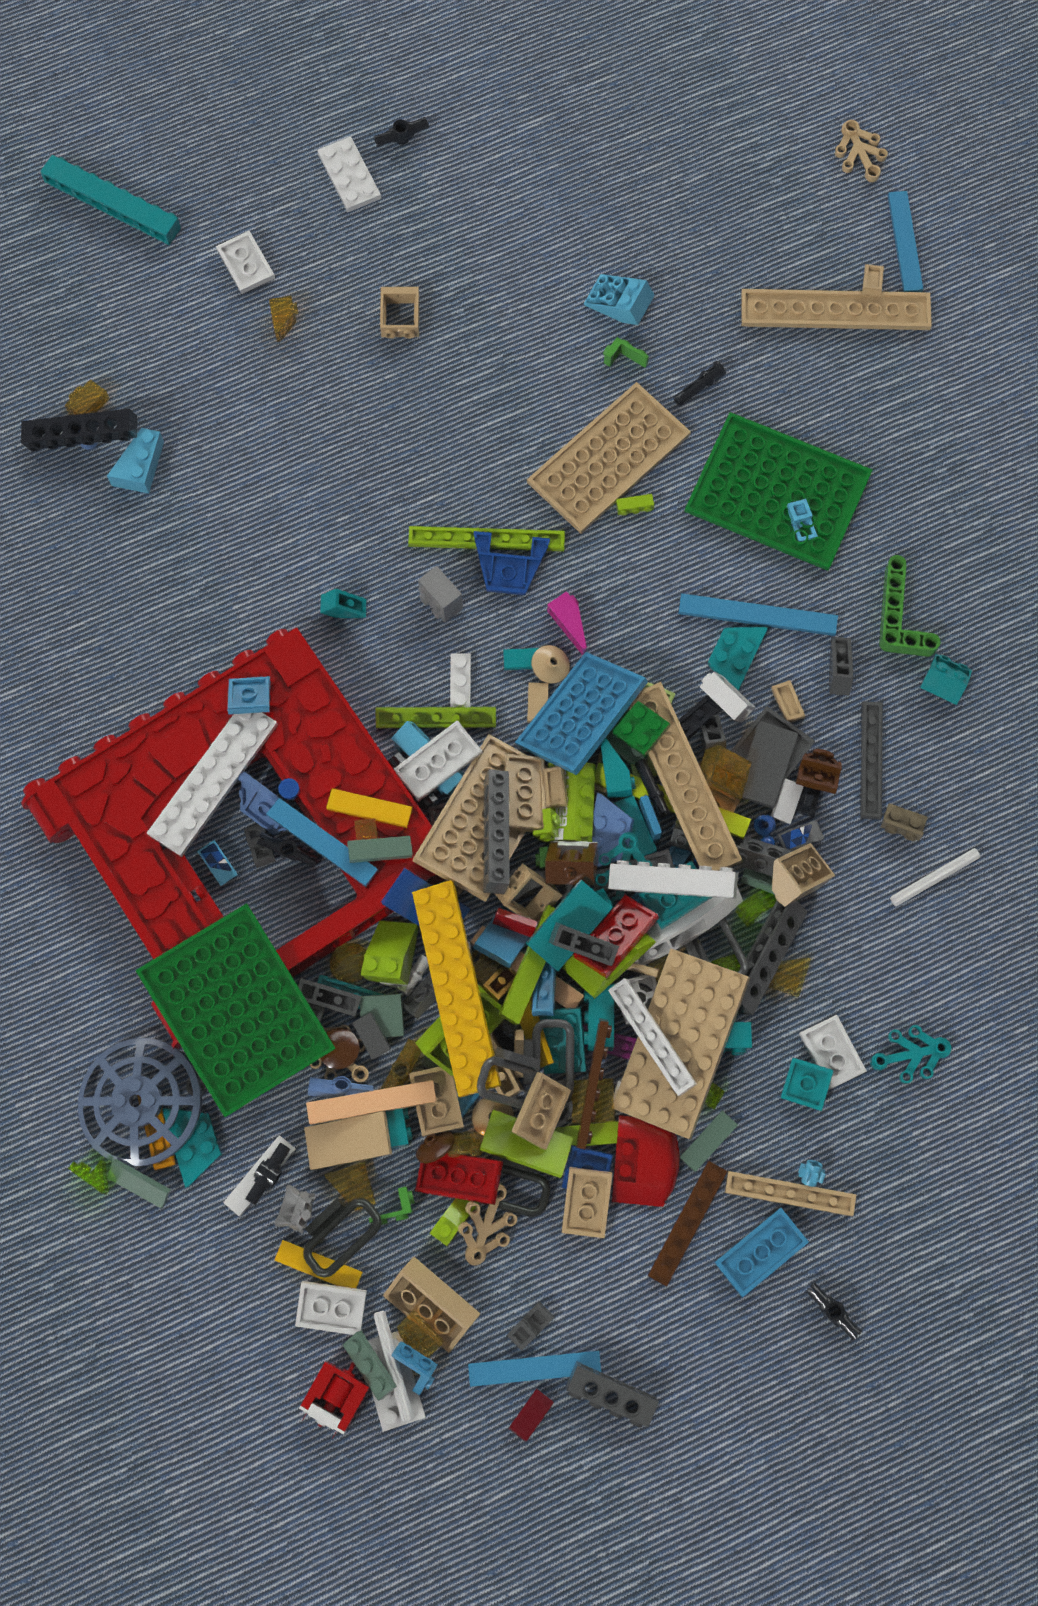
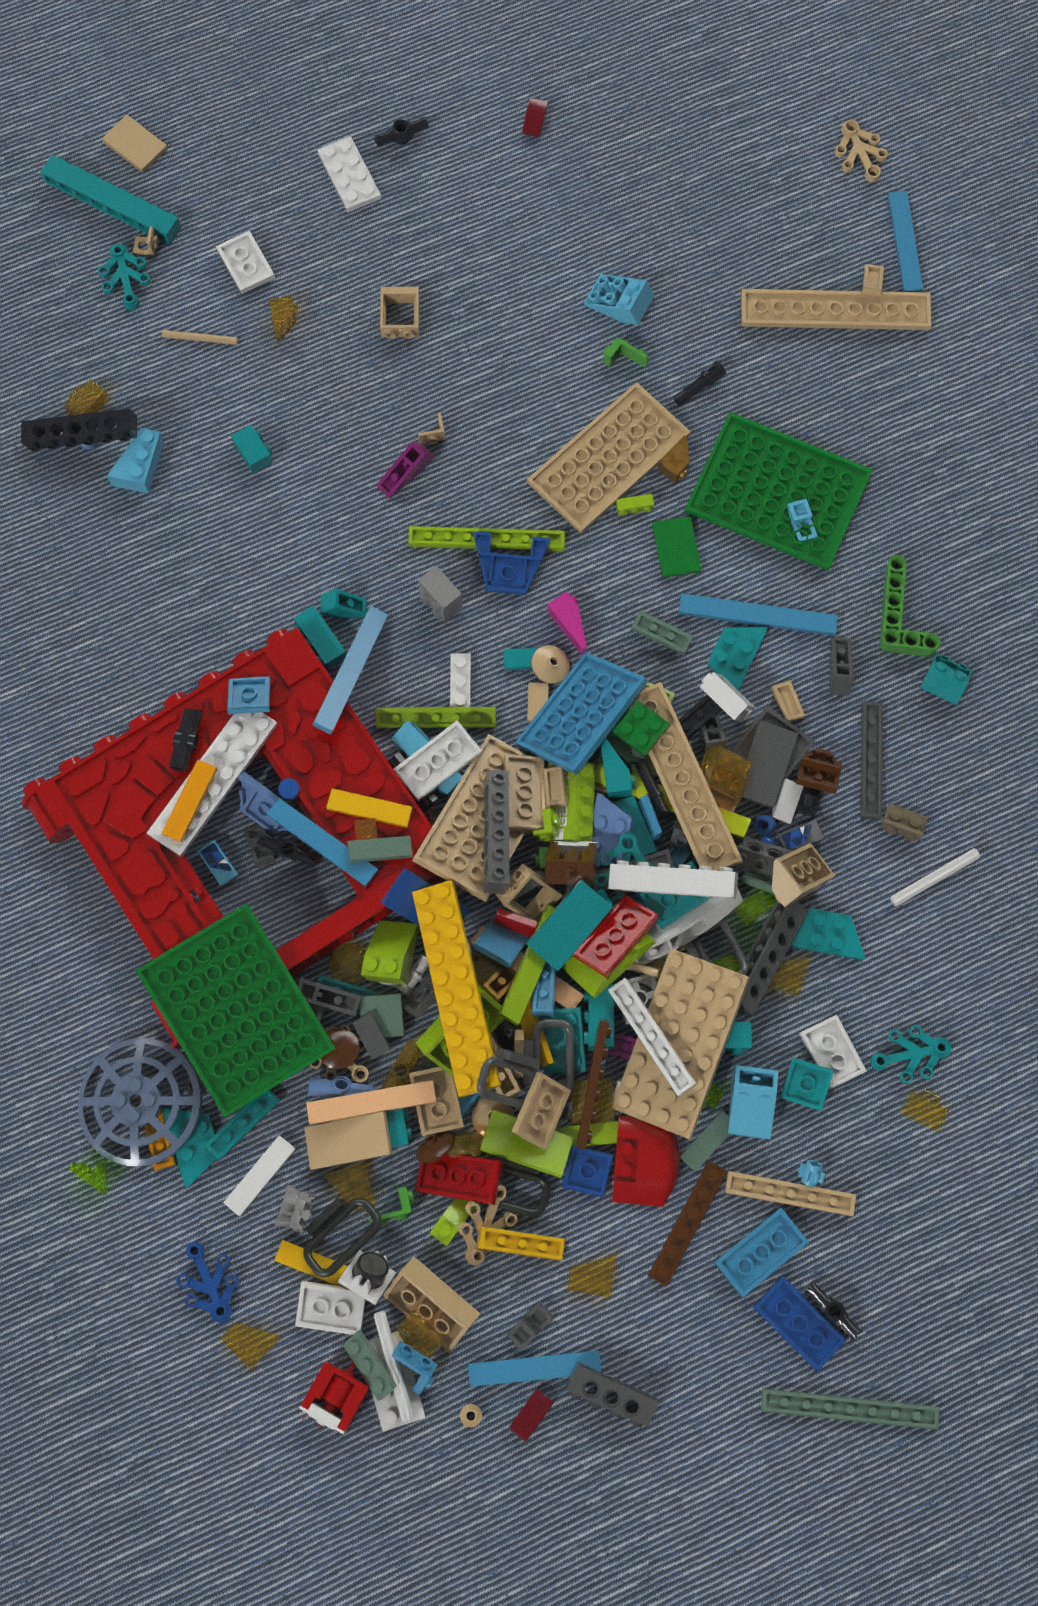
sand green tile [107,1159,171,1209] -> none
black pin [245,1143,290,1206] -> none
dark grey slope [549,922,619,966] -> none
tan plate [562,1167,612,1238] -> none
none -> teal plant [98,244,151,311]
none -> tan tile [102,115,168,173]
none -> tan bracket [133,226,159,256]
none -> light orange tile [161,760,217,843]
none -> tan bar [162,330,238,345]
none -> black piece [169,708,202,772]
none -> blue plant [176,1242,239,1323]
none -> teal tile [204,1090,281,1162]
none -> clear yellow wing [220,1322,281,1370]
none -> teal brick [231,424,273,474]
none -> teal brick [293,605,347,671]
none -> dark azure tile [312,606,388,735]
none -> piece [338,1250,396,1305]
none -> magenta slope [376,441,434,498]
none -> tan bracket [418,412,445,444]
none -> tan plate [460,1404,482,1427]
none -> yellow tile [477,1226,565,1261]
none -> dark red slope [522,98,548,137]
none -> clear yellow wing [567,1254,616,1297]
none -> sand green plate [631,610,694,655]
none -> green tile [652,516,701,578]
none -> pearl gold slope [658,435,689,484]
none -> medium azure slope [728,1065,778,1140]
none -> blue tile [752,1276,847,1372]
none -> sand green tile [761,1388,939,1430]
none -> teal wing [789,908,865,961]
none -> clear yellow piece [900,1088,949,1132]

